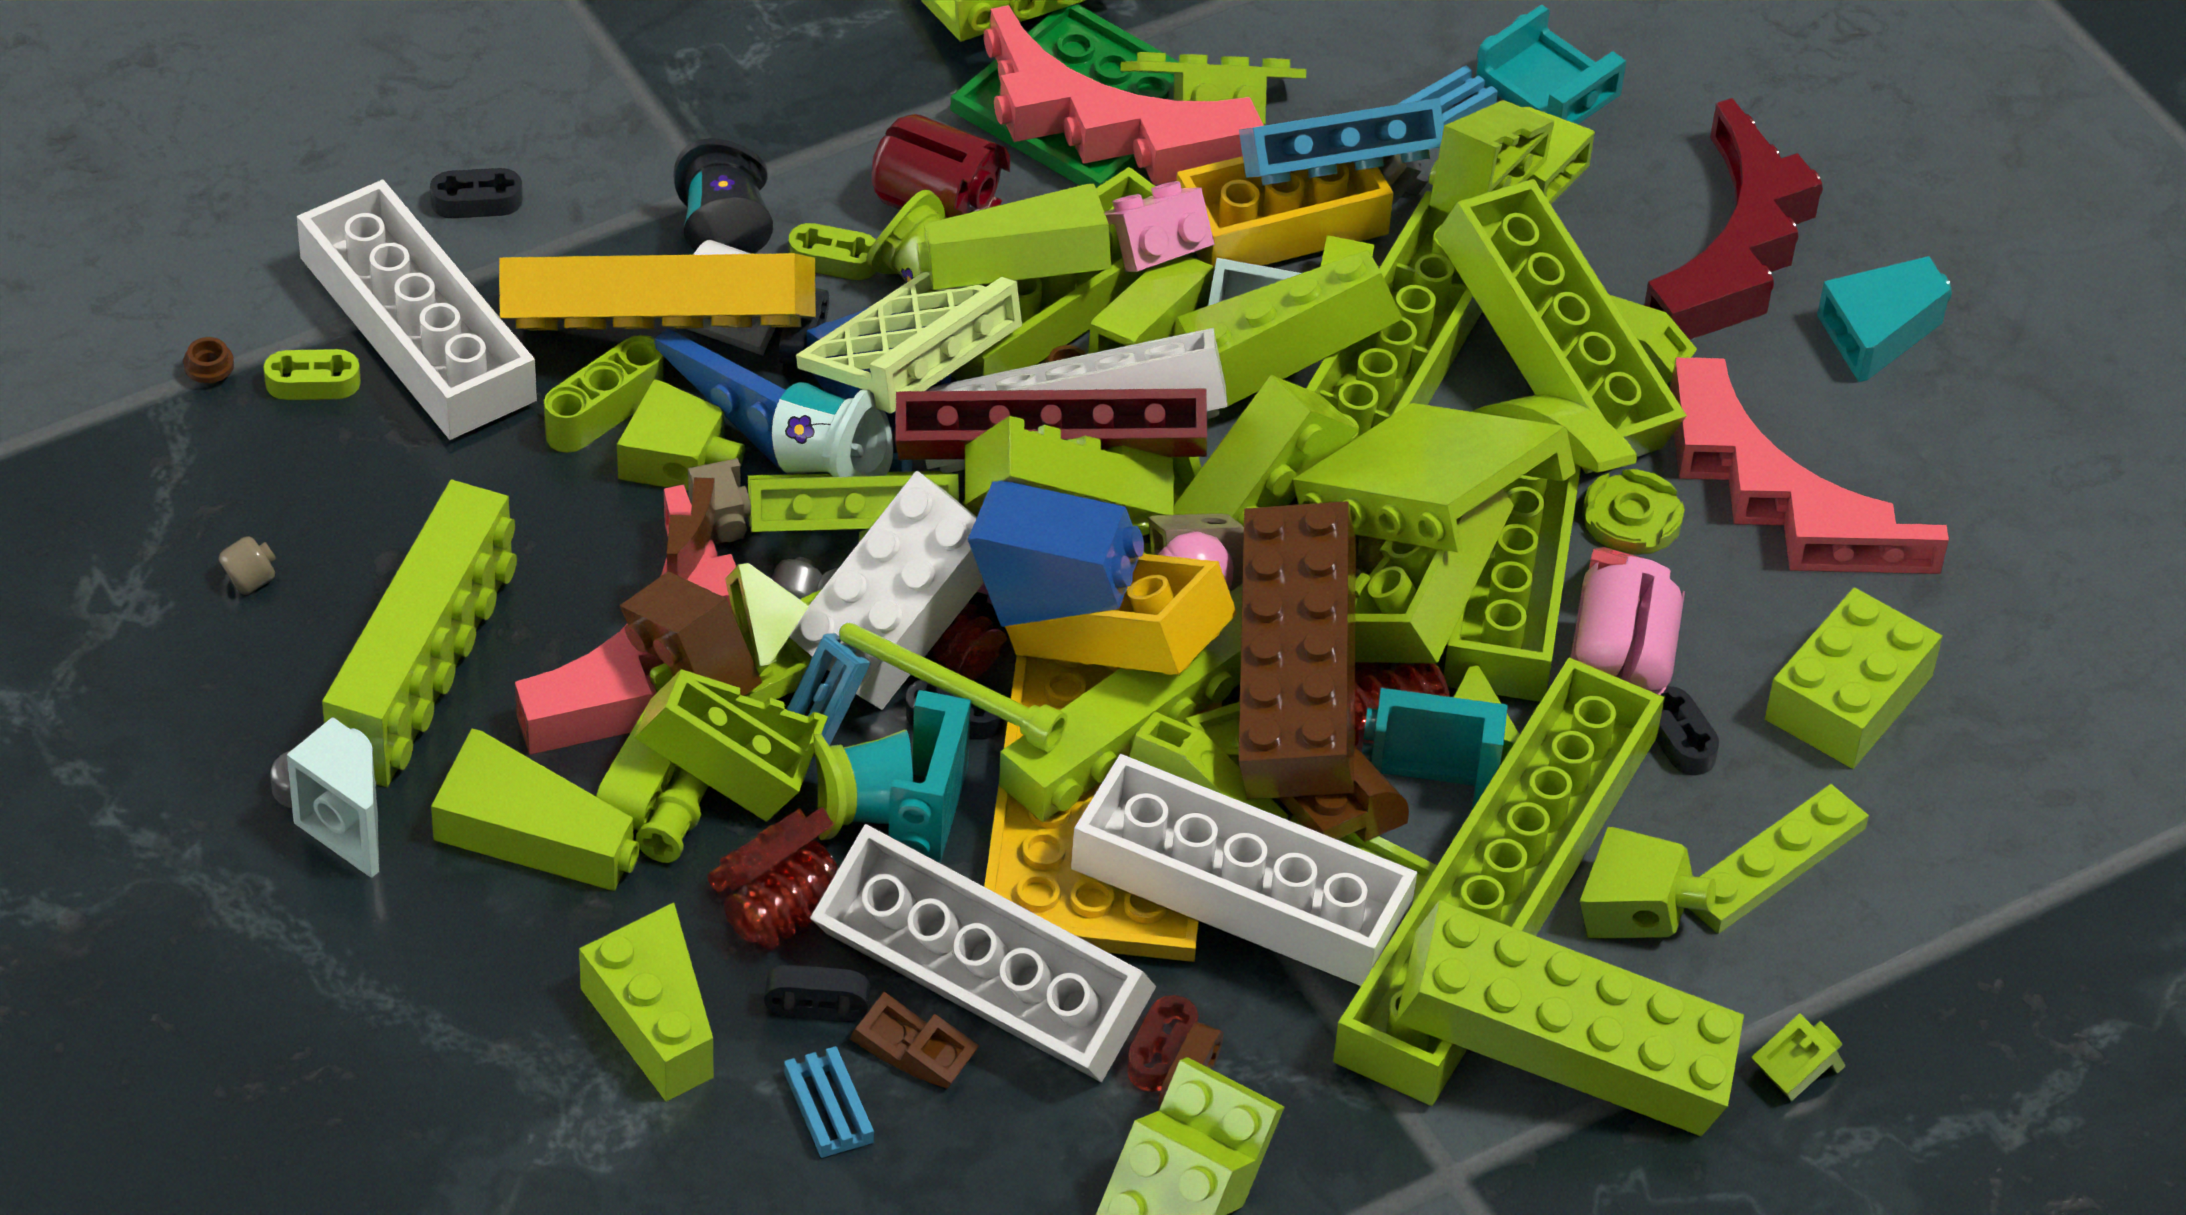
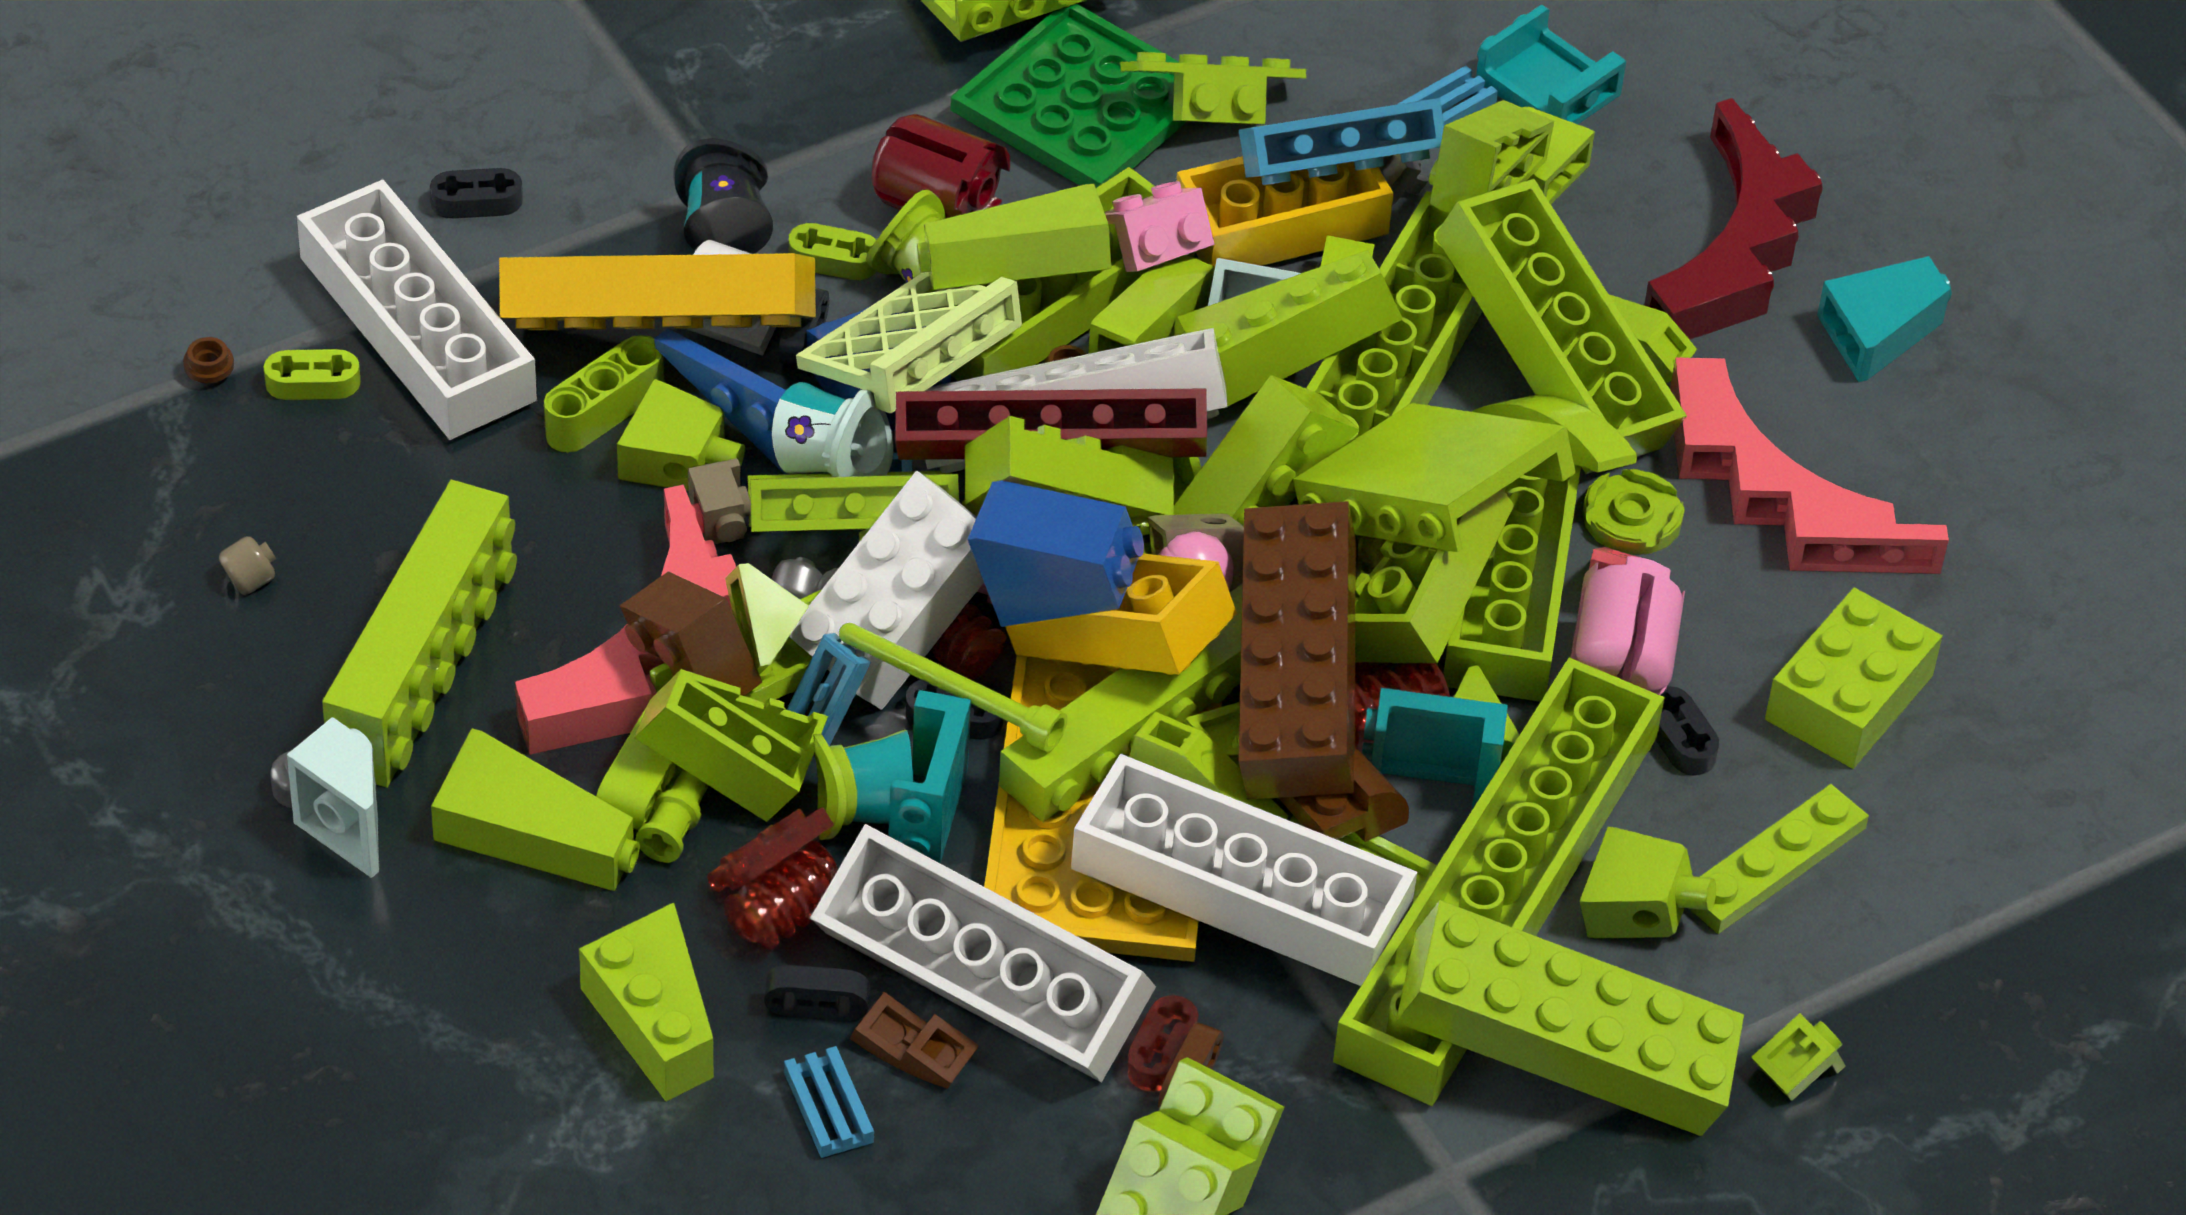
reddish brown slope [667,477,715,580] -> none
coral arch [984,5,1264,185] -> none

